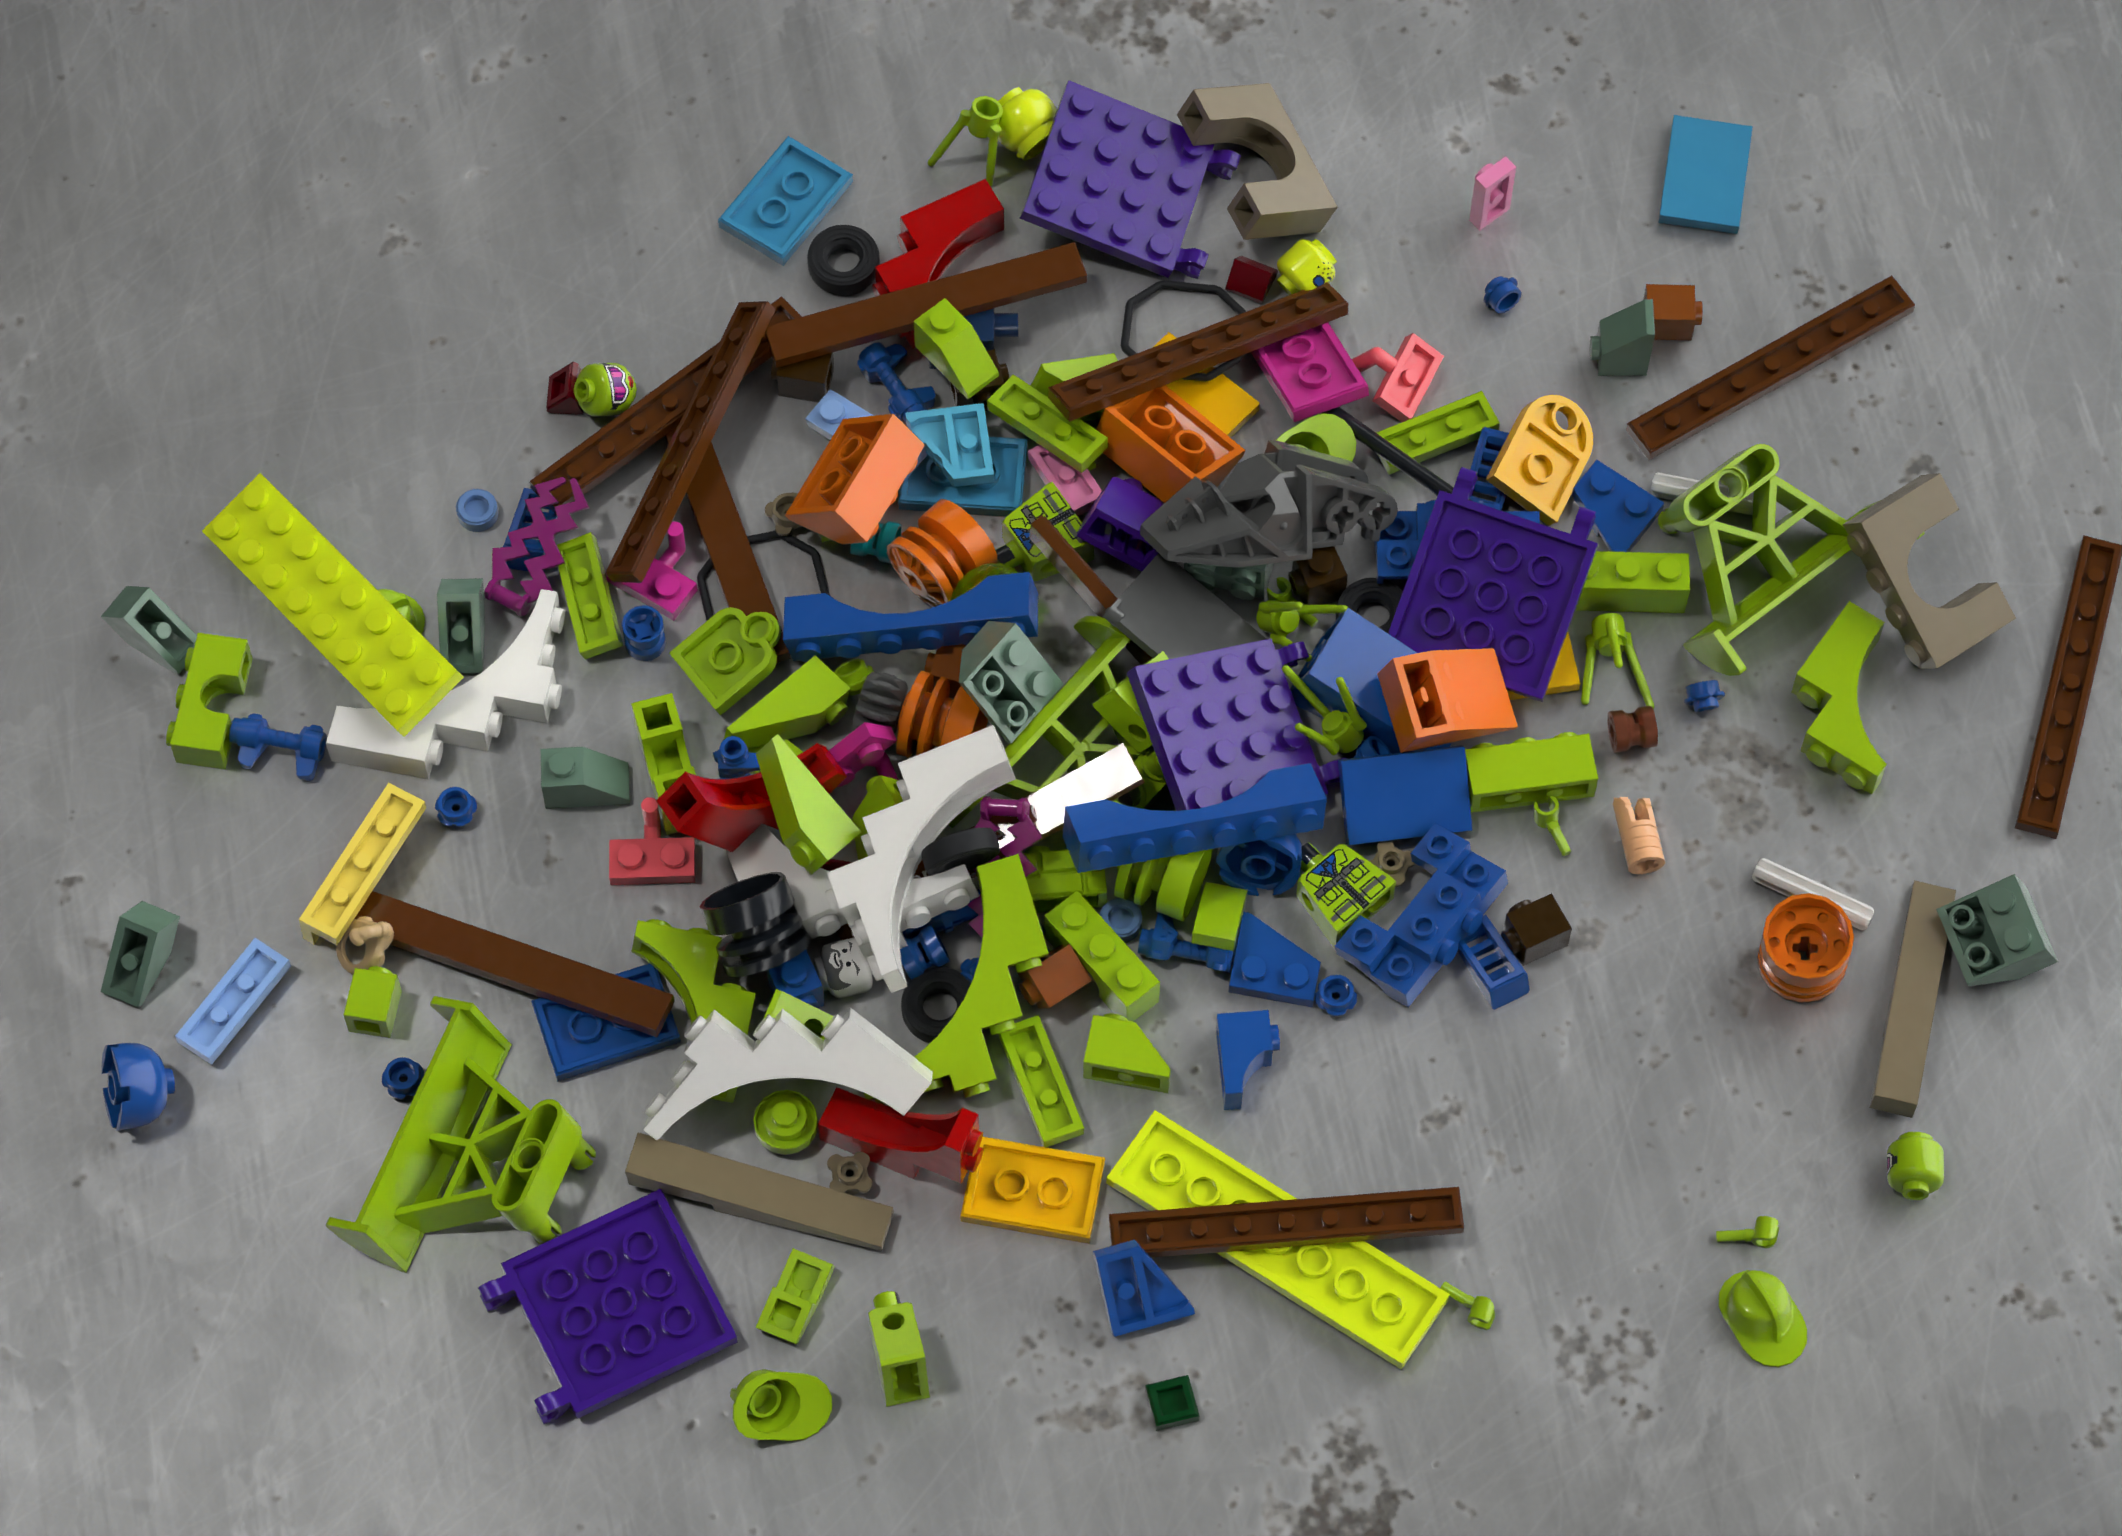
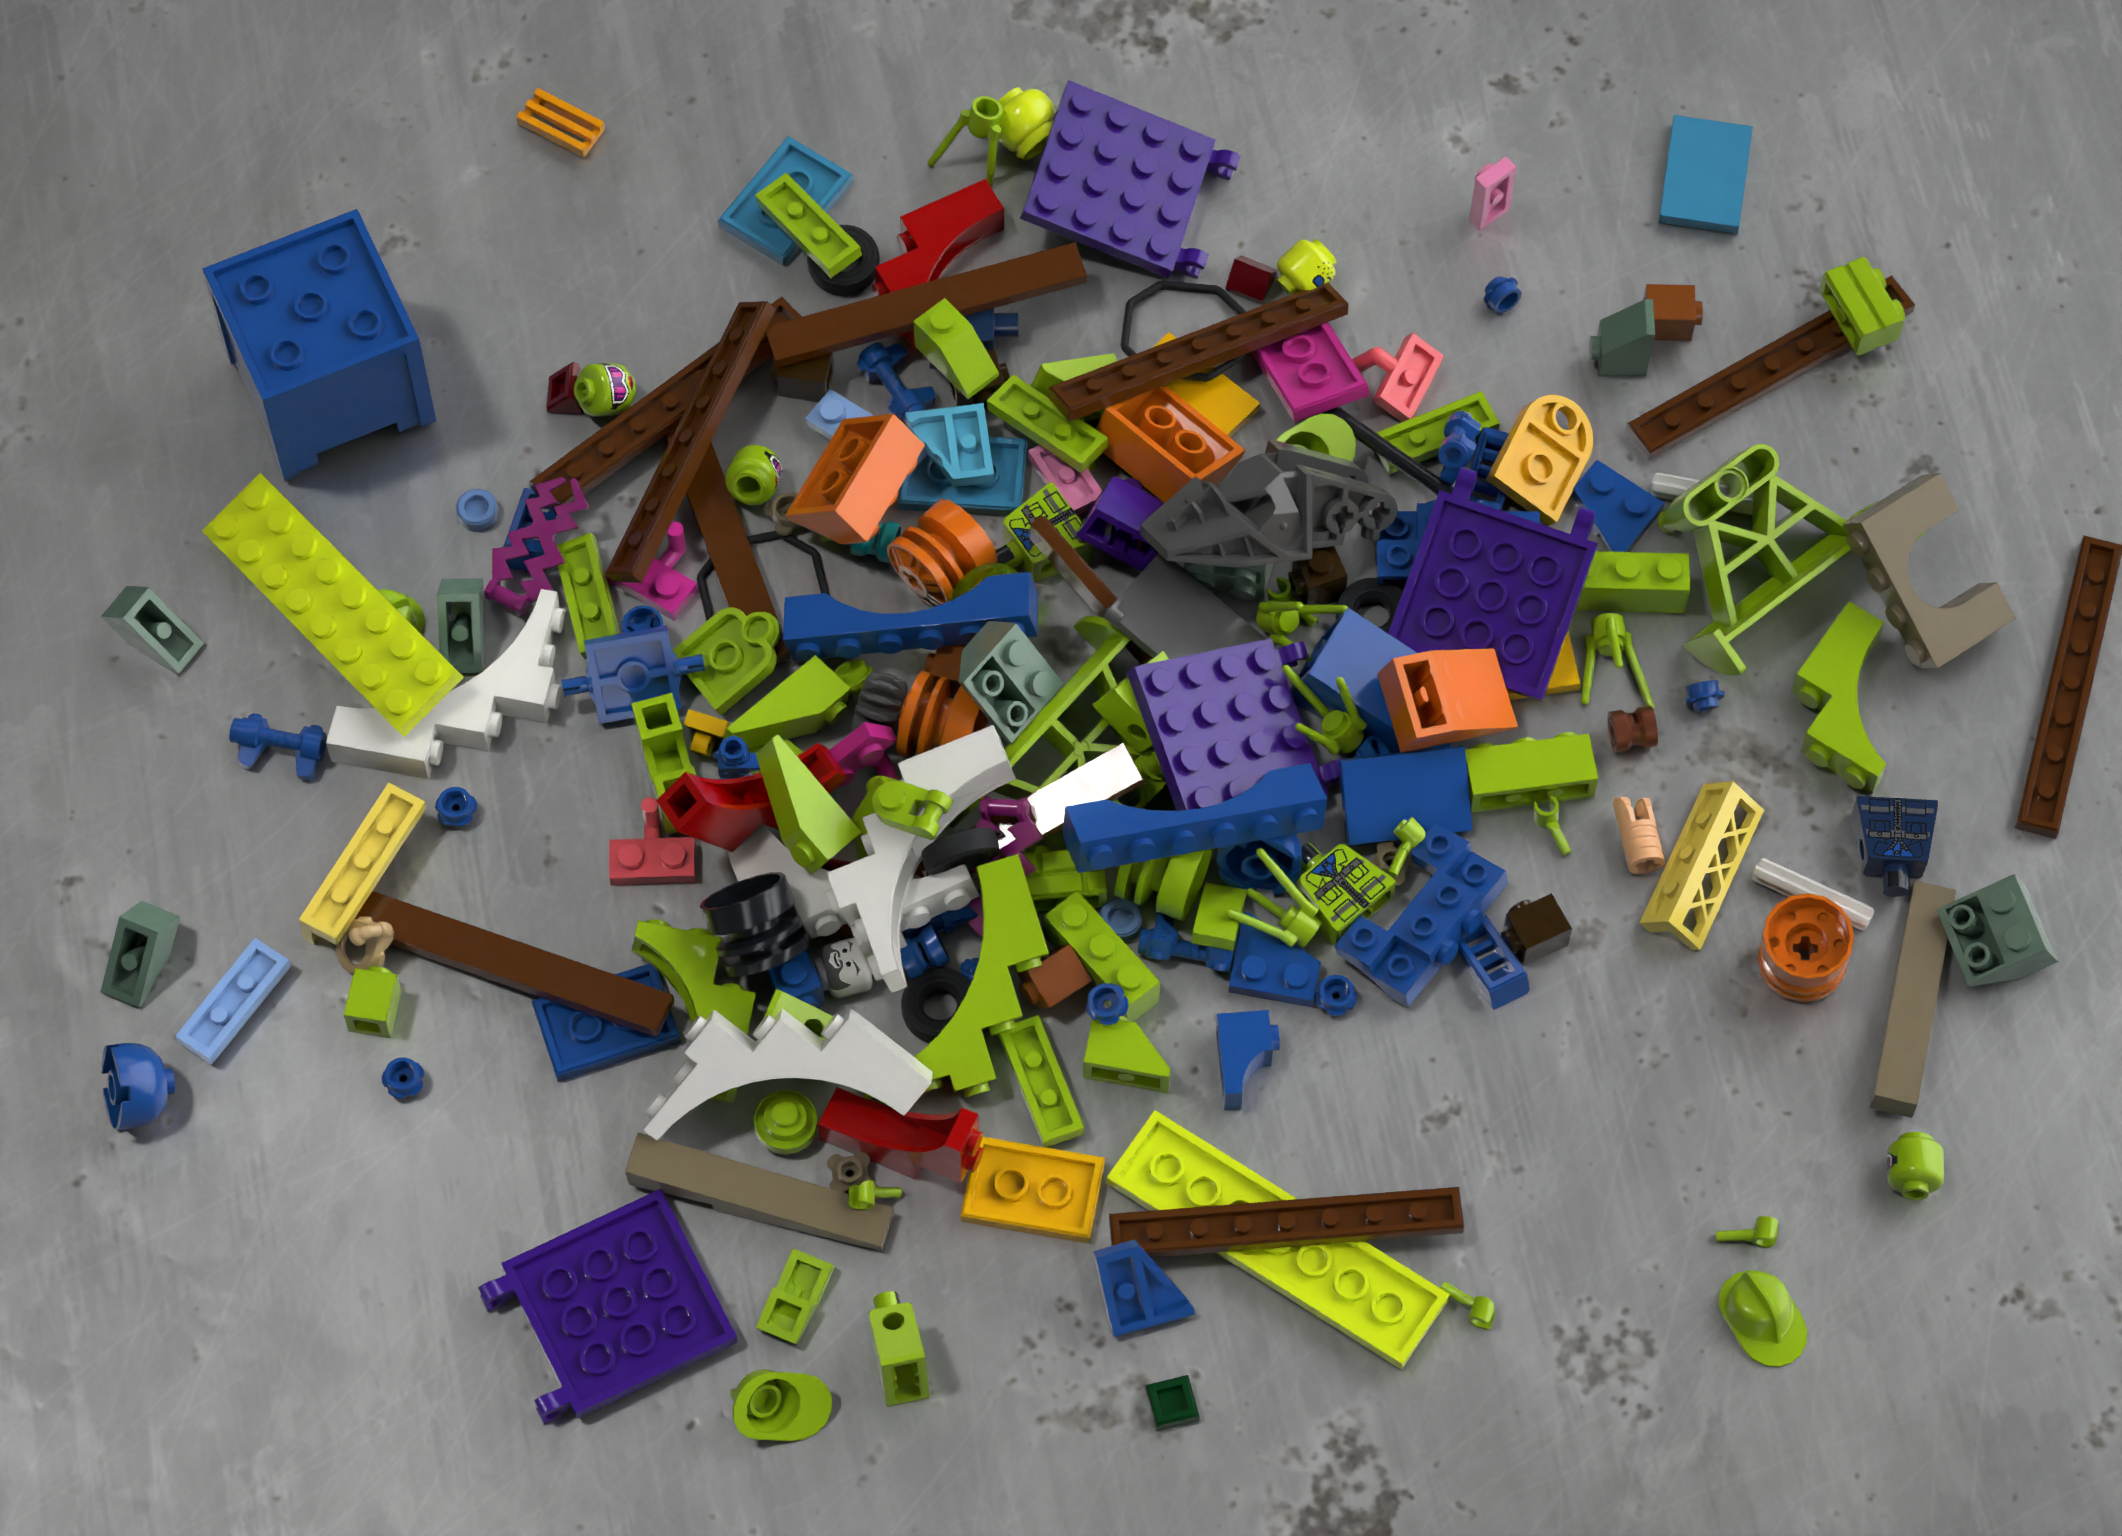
lime arch [166,633,253,770] -> none
lime piece [325,996,596,1273] -> none
sand green slope [540,747,630,809] -> none
dark tan arch [1177,83,1338,240] -> none
none -> blue container [202,209,437,481]
none -> light orange tile [516,88,605,158]
none -> blue plate [561,625,705,724]
none -> yellow tile [683,709,731,757]
none -> lime head [725,444,783,506]
none -> lime plate [755,173,862,278]
none -> lime hand [848,1180,902,1210]
none -> lime plate [872,780,953,840]
none -> blue plate [1086,983,1129,1025]
none -> lime plant [1225,848,1322,948]
none -> lime hand [1388,817,1426,877]
none -> blue piece [1438,411,1481,486]
none -> light yellow fence [1639,781,1764,951]
none -> lime brick [1819,256,1905,356]
none -> dark blue torso [1851,796,1938,897]

